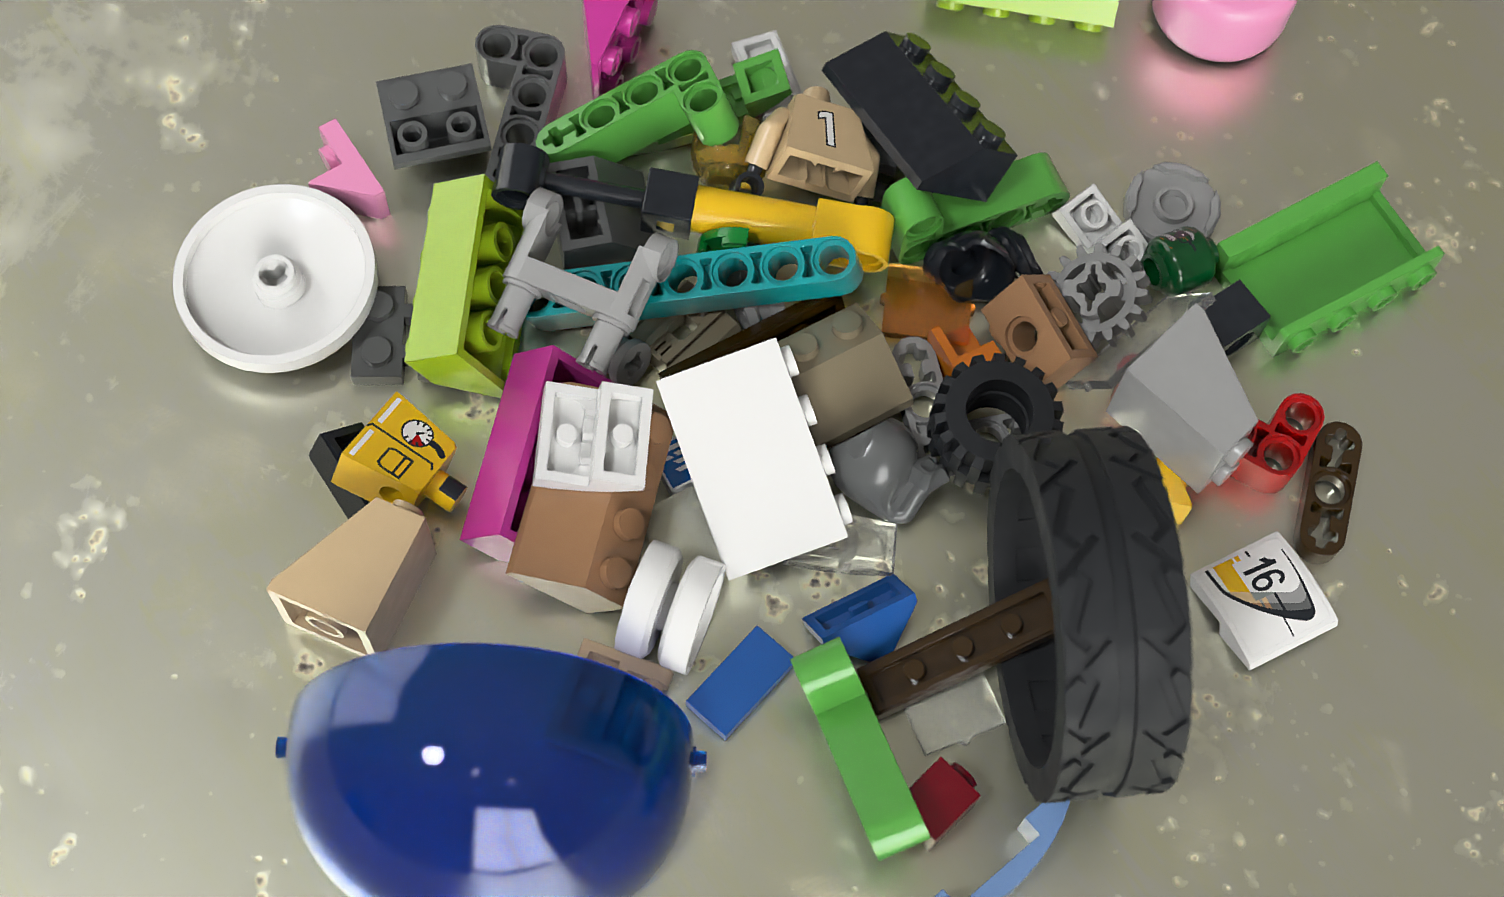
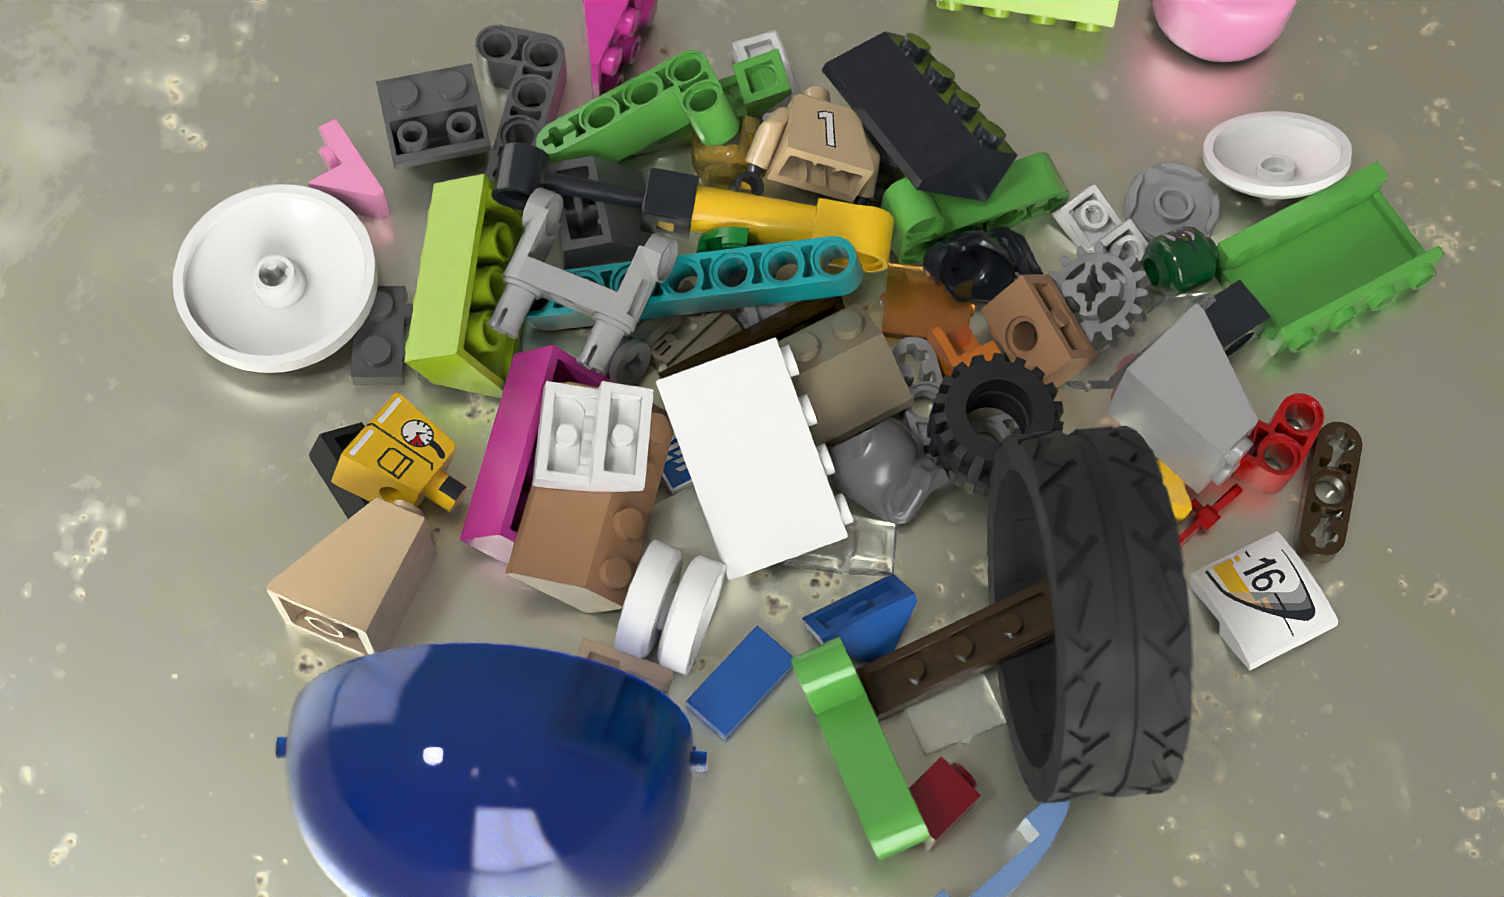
none -> red piece [1179,483,1243,548]
none -> white dish [1203,111,1352,199]

